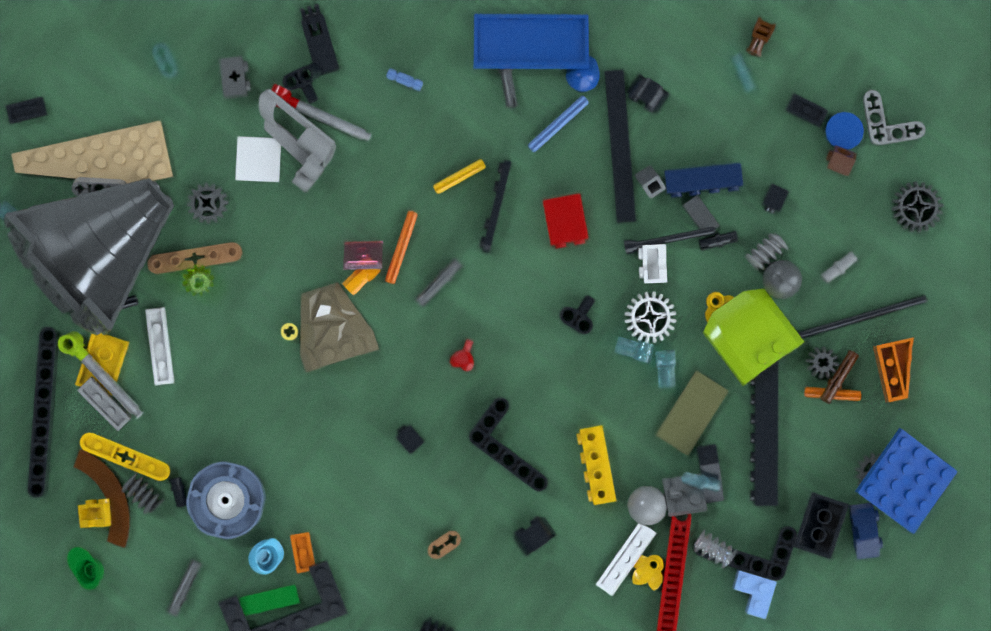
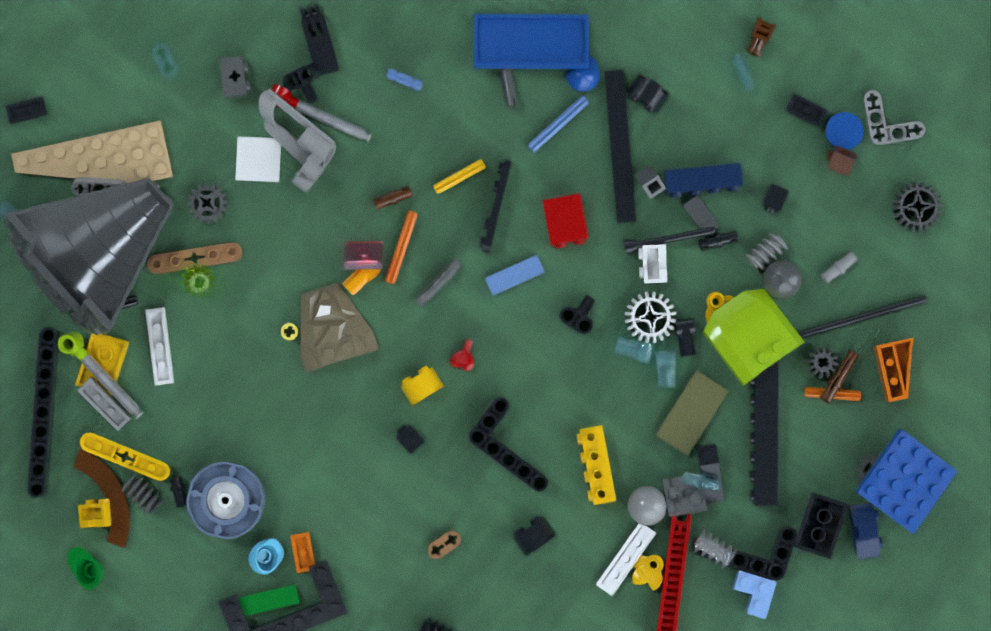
dark grey pin [166,559,202,617] -> none
none -> reddish brown pin [373,185,413,210]
none -> yellow cylinder [400,365,444,406]
none -> medium blue tile [485,255,545,296]
none -> black piece [674,318,697,357]

